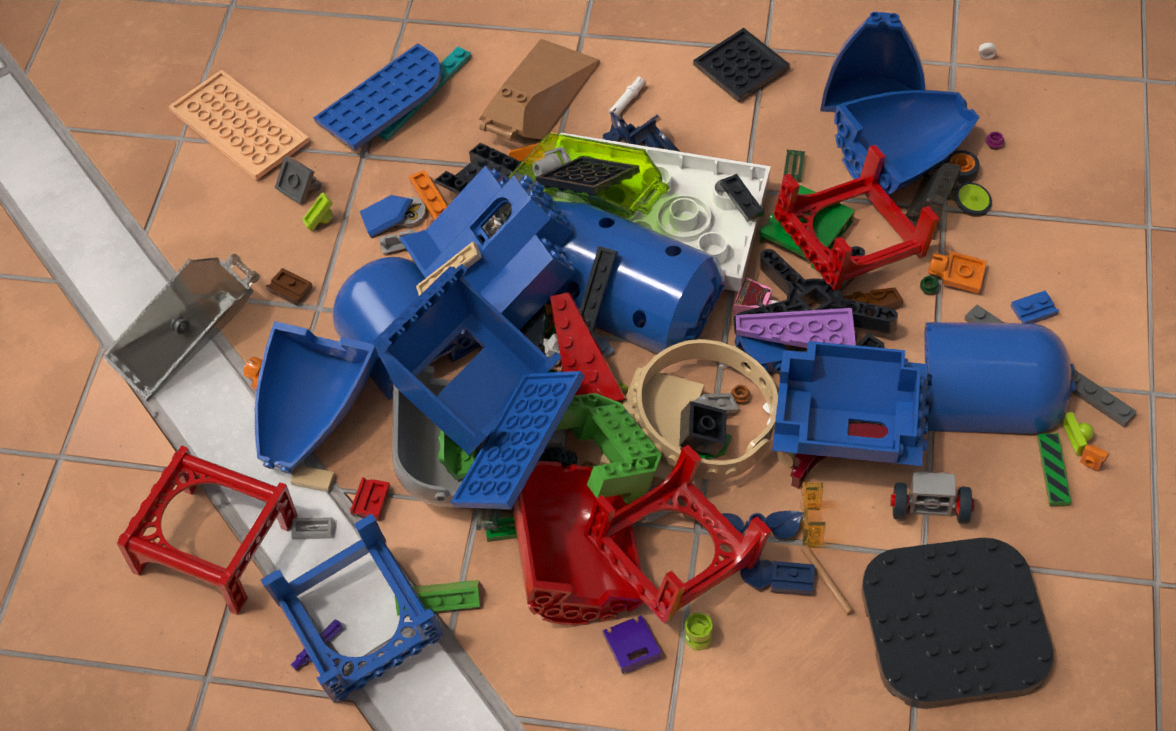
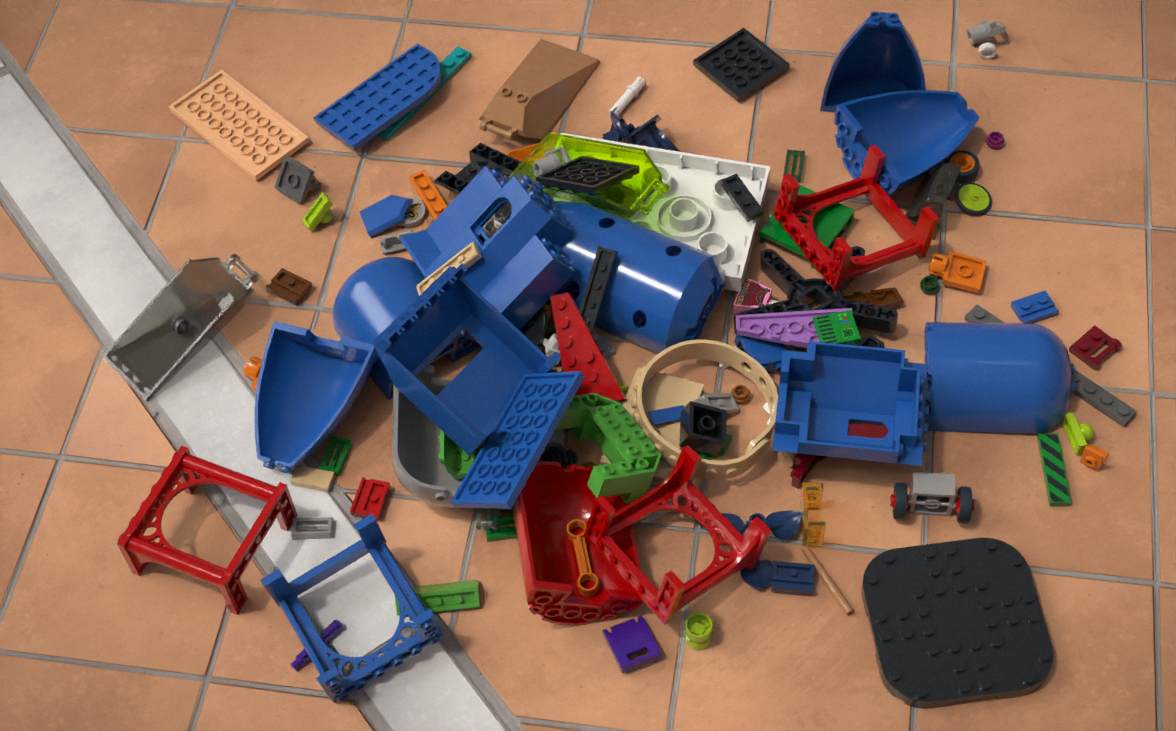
none -> green tile [319,436,353,476]
none -> orange piece [566,519,599,597]
none -> blue sticker [648,405,684,425]
none -> green tile [813,310,861,345]
none -> light grey piece [967,20,1006,45]
none -> dark red plate [1069,325,1122,370]

